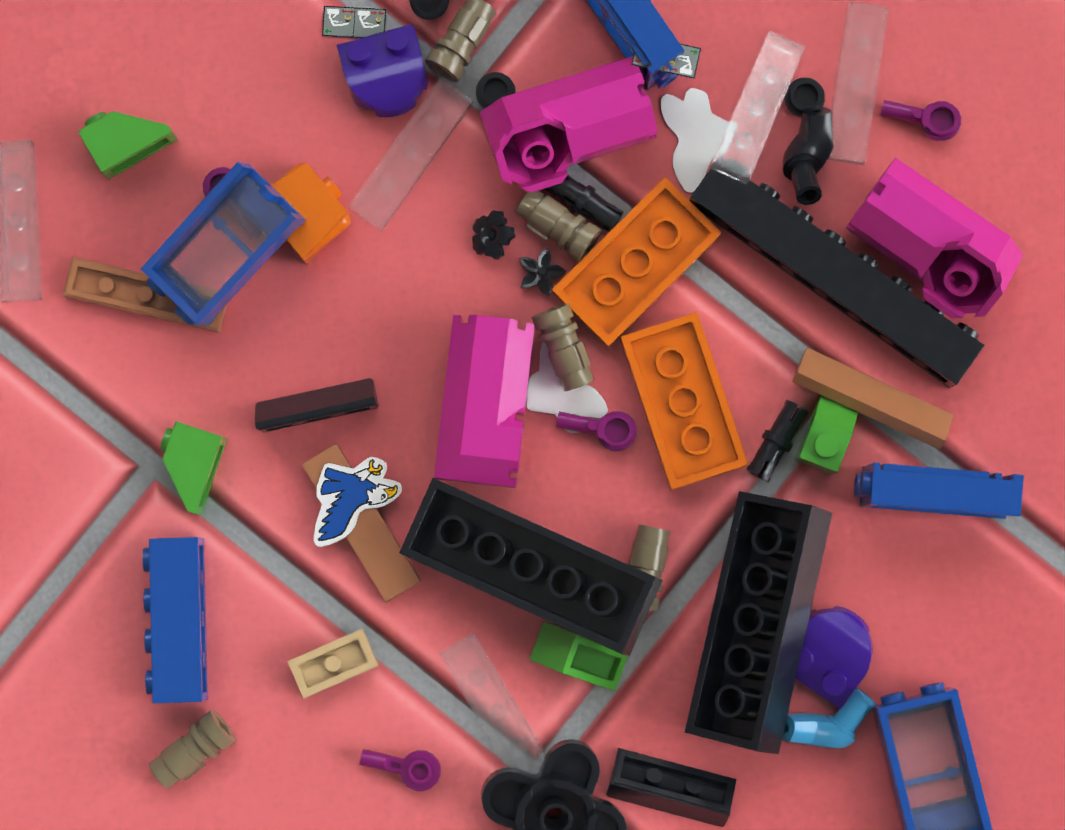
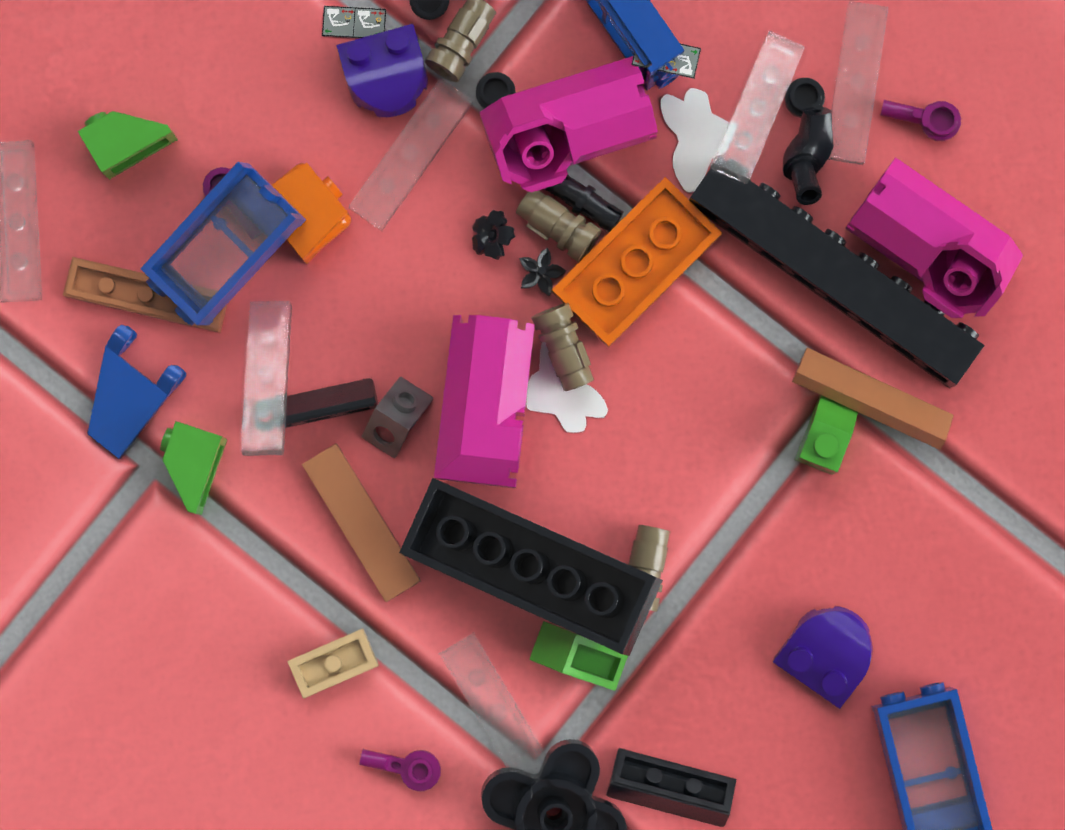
blue brick [143,537,208,703] -> none
dark tan axle [149,710,236,789] -> none
sticker [313,457,402,547] -> none
magenta plate [556,411,637,451] -> none
orange plate [620,312,749,491] -> none
black brick [685,491,832,754] -> none
black pin [746,400,809,483] -> none
dark azure arm [782,688,877,748] -> none
blue door [854,462,1024,519] -> none
none -> blue flag [87,325,186,459]
none -> clear tile [241,301,292,456]
none -> flat silver bracket [362,377,433,458]

